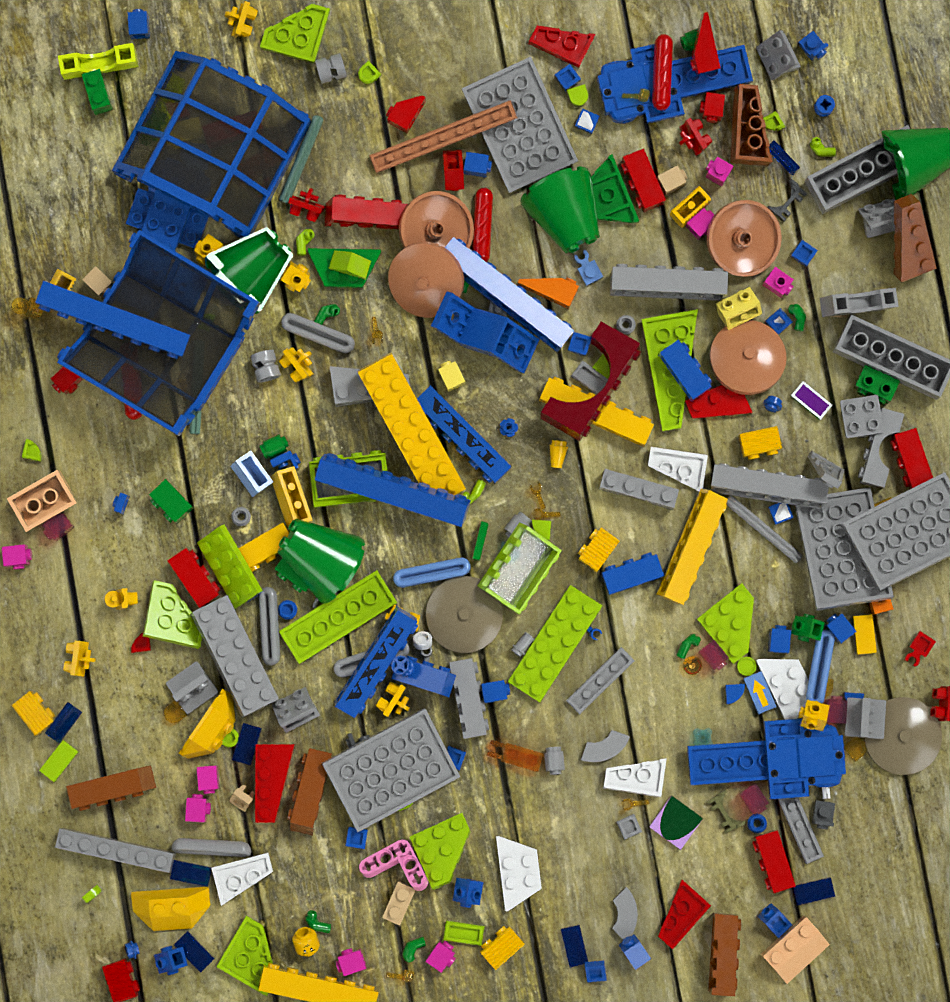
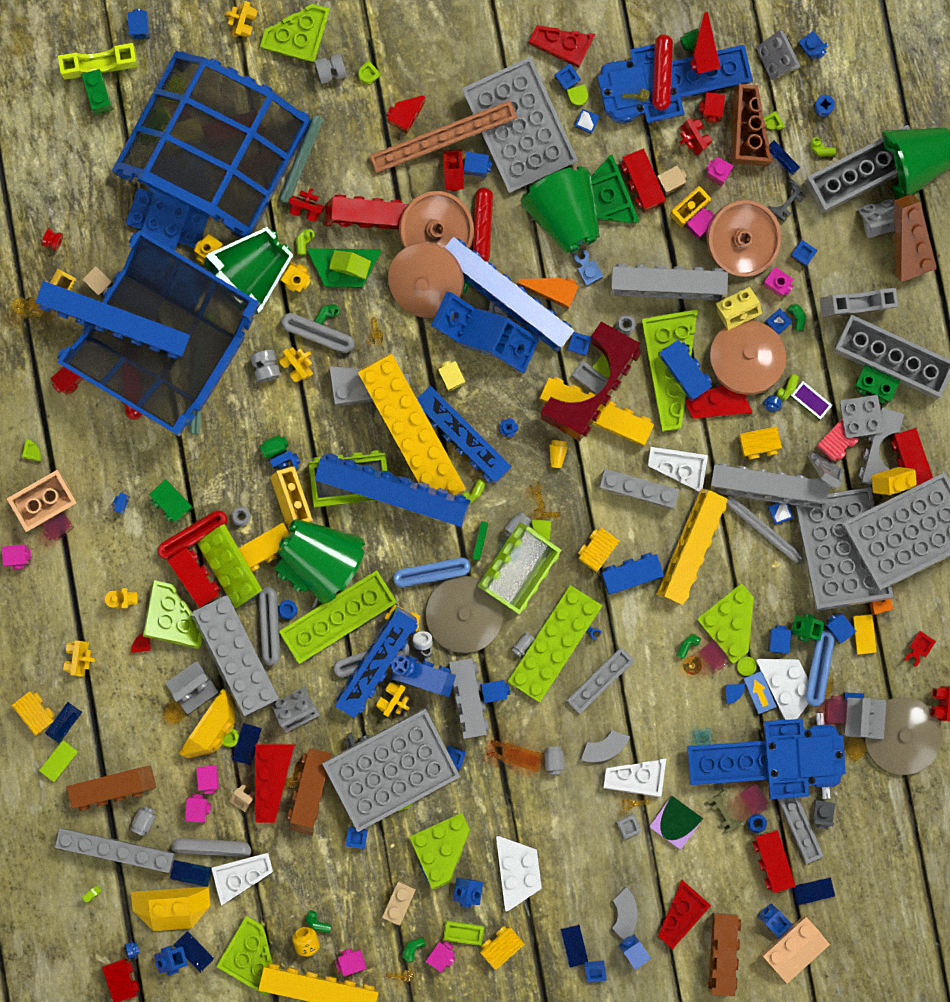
light blue piece [230,451,273,497] -> none
bright pink beam [359,840,428,891] -> none
yellow brick [798,700,830,731] -> none
none -> red wheel [42,228,63,251]
none -> light grey brick [131,806,157,836]
none -> red piece [157,510,228,560]
none -> clear yellow hand [287,762,302,789]
none -> lime arm [776,374,799,400]
none -> coral brick [816,419,859,462]
none -> yellow brick [872,467,917,495]

